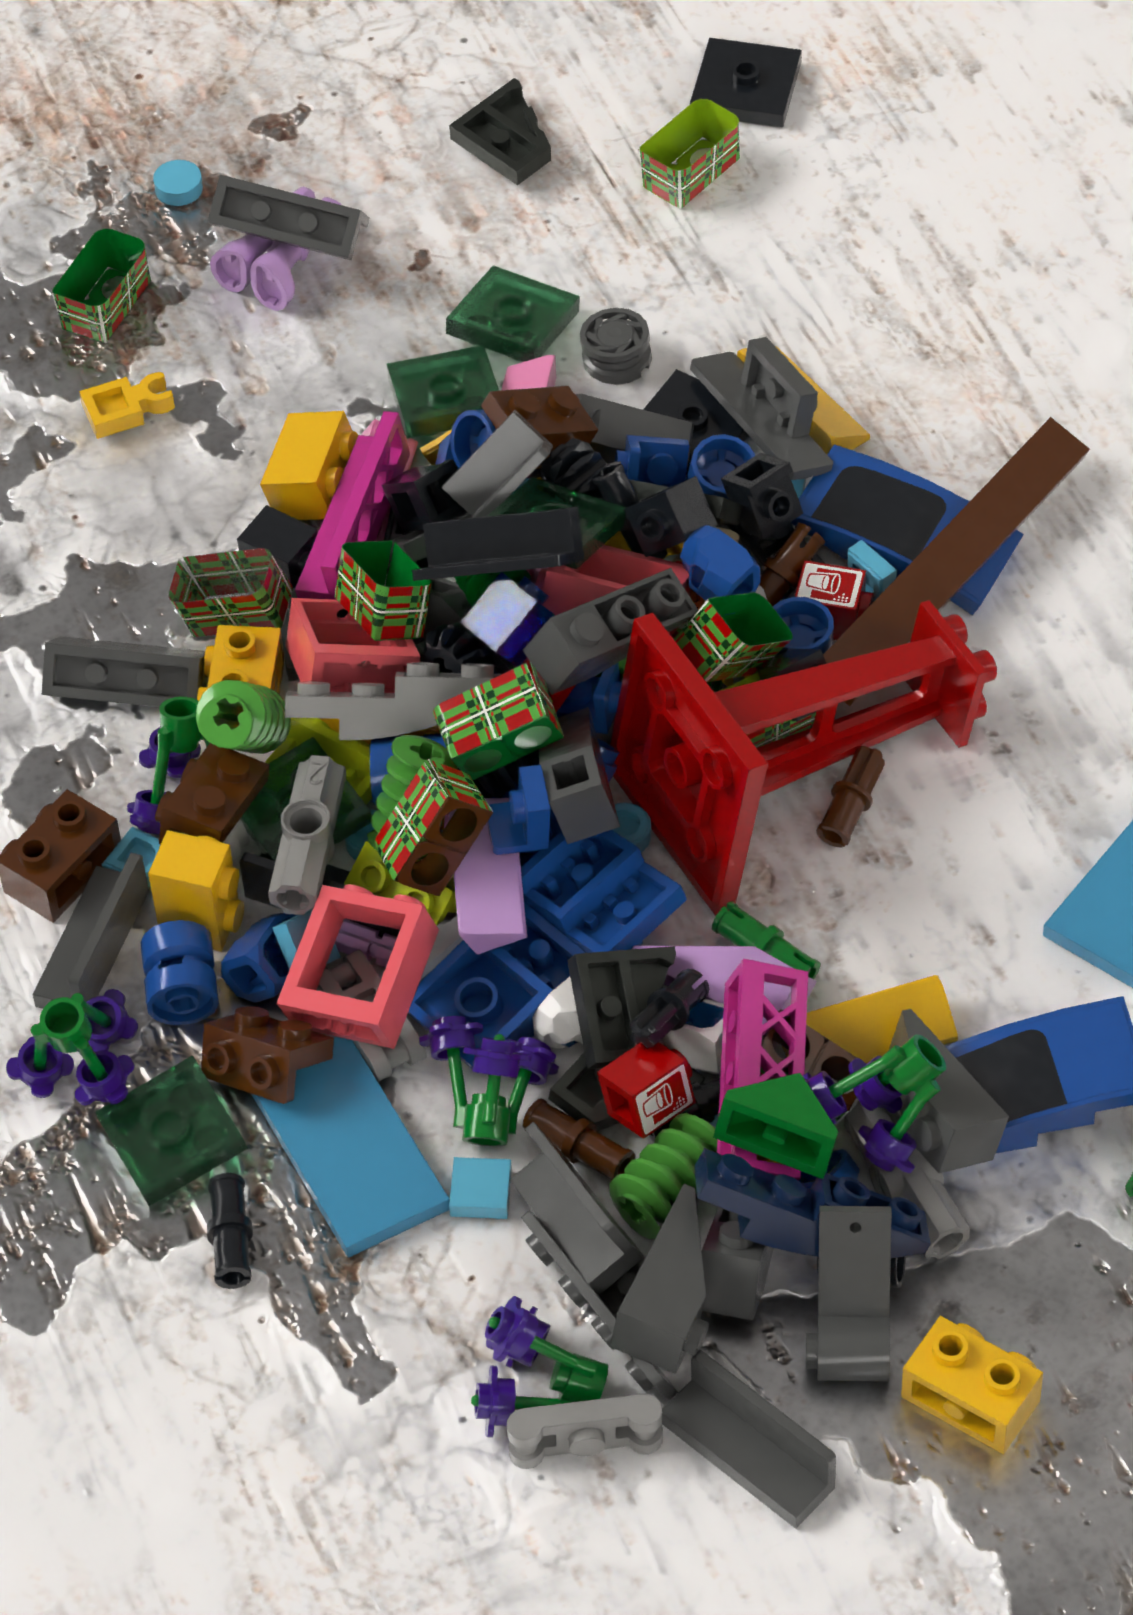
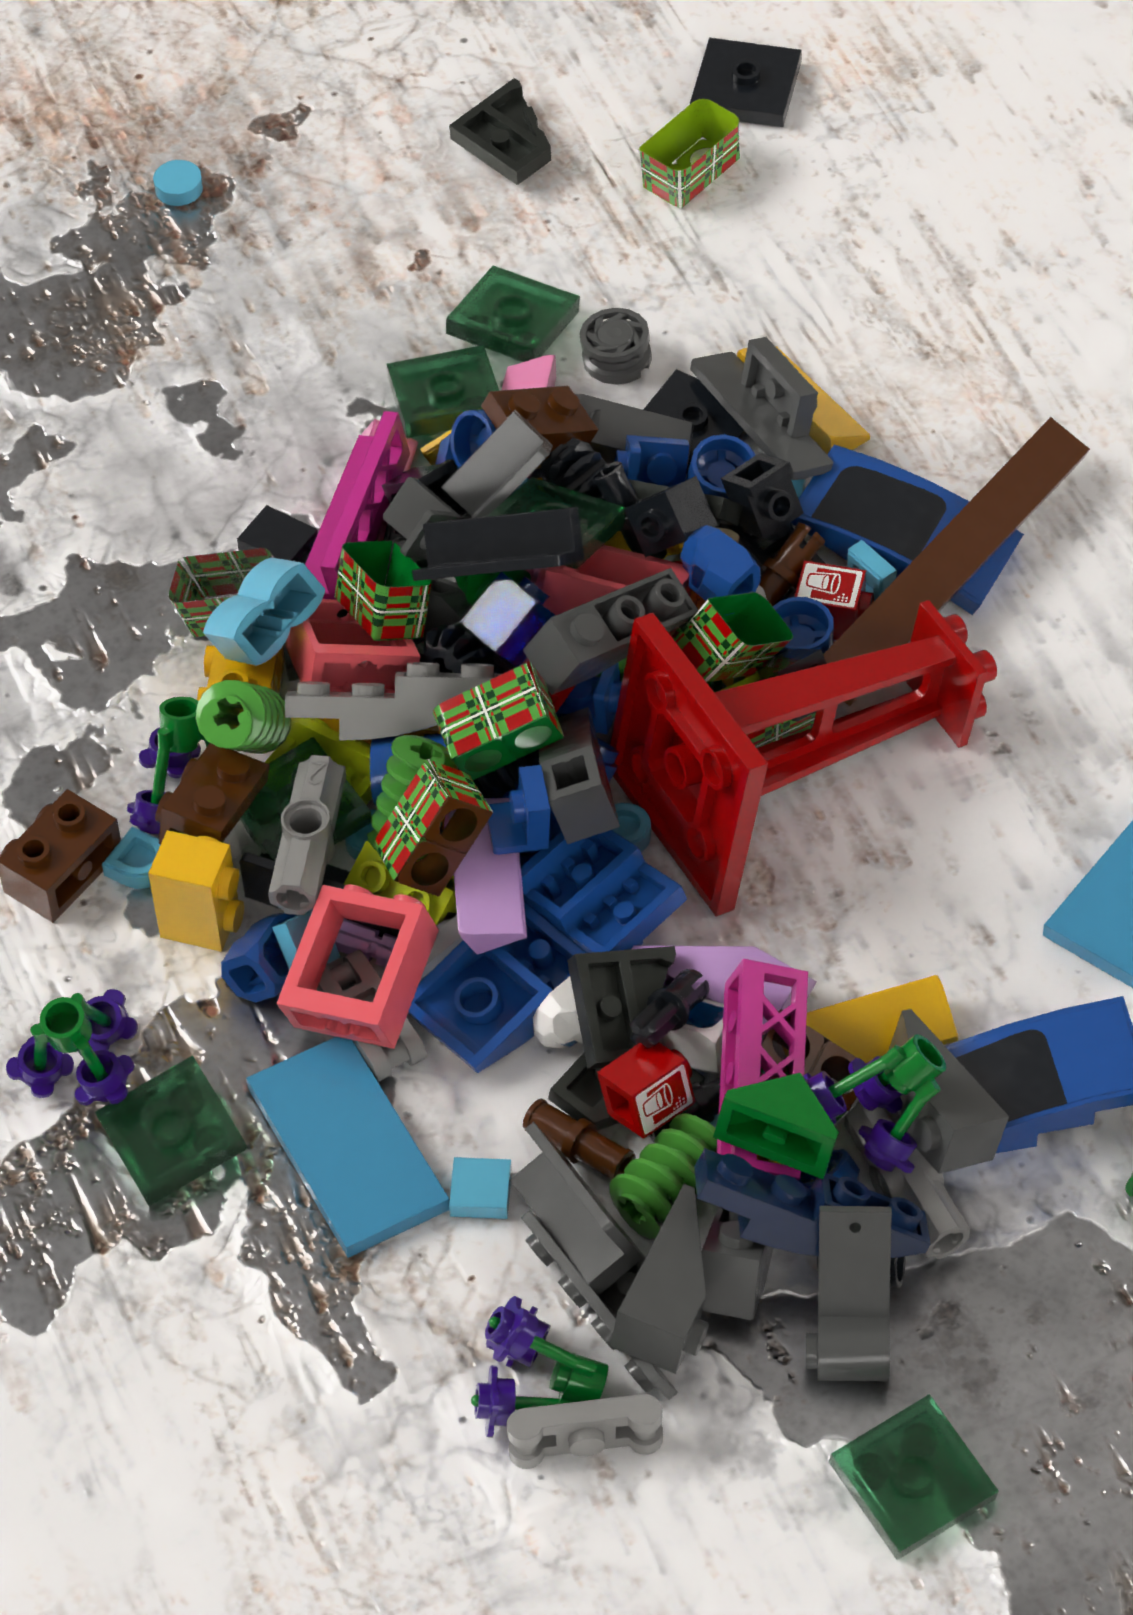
dark grey panel [32,852,149,1009] -> none
dark grey panel [41,637,205,707] -> none
piece [51,229,151,343] -> none
yellow plate [79,372,175,439] -> none
blue wheel [140,920,219,1026] -> none
reddish brown bracket [201,1006,334,1104] -> none
black pin [206,1173,253,1289] -> none
dark grey panel [207,175,370,260] -> none
lavender piece [210,186,341,311] -> none
yellow brick [260,411,358,520] -> none
plant [419,1016,559,1146] -> none
dark grey panel [661,1350,836,1529] -> none
green pin [711,901,821,980] -> none
reddish brown axle [816,746,885,848] -> none
yellow brick [901,1315,1043,1455] -> none
none -> medium azure brick [203,557,325,666]
none -> dark grey bracket [383,477,462,559]
none -> clear green plate [829,1394,999,1560]

